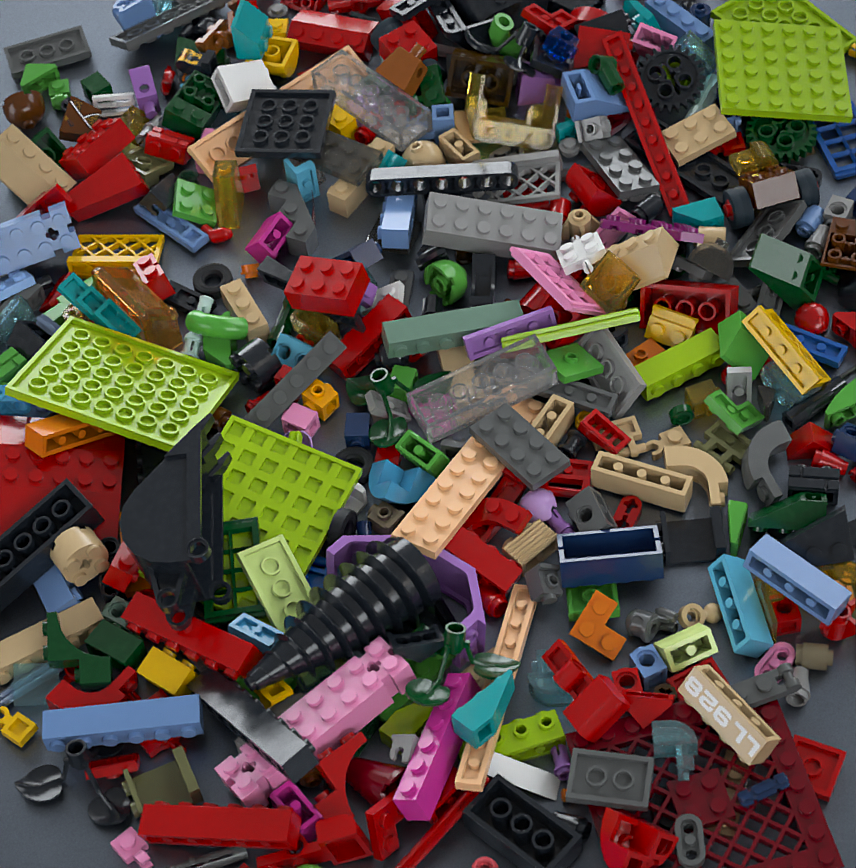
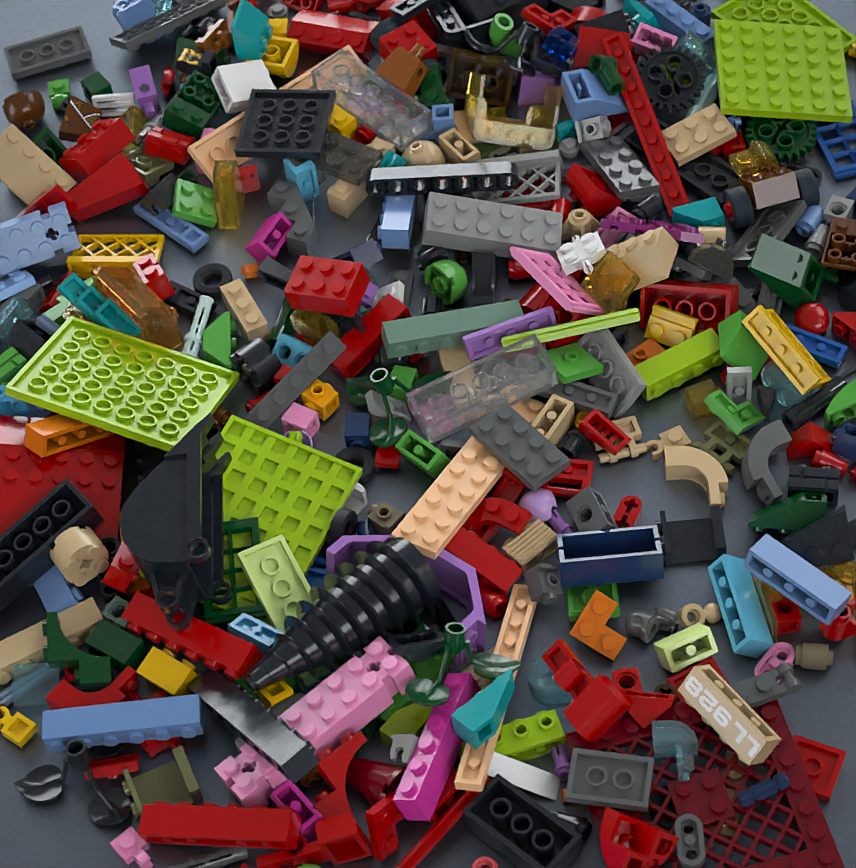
bright green slope [20,64,61,94] -> none
bright green cylinder [185,310,248,340] -> none
red arm [200,224,233,244] -> none
dark azure brick [368,459,436,504] -> none
tan brick [591,450,693,513] -> none
medium blue brick [629,644,667,691] -> none
dark green tile [669,404,694,426] -> none
bright green slope [727,500,748,557] -> none
light grey cone [785,666,811,707] -> none

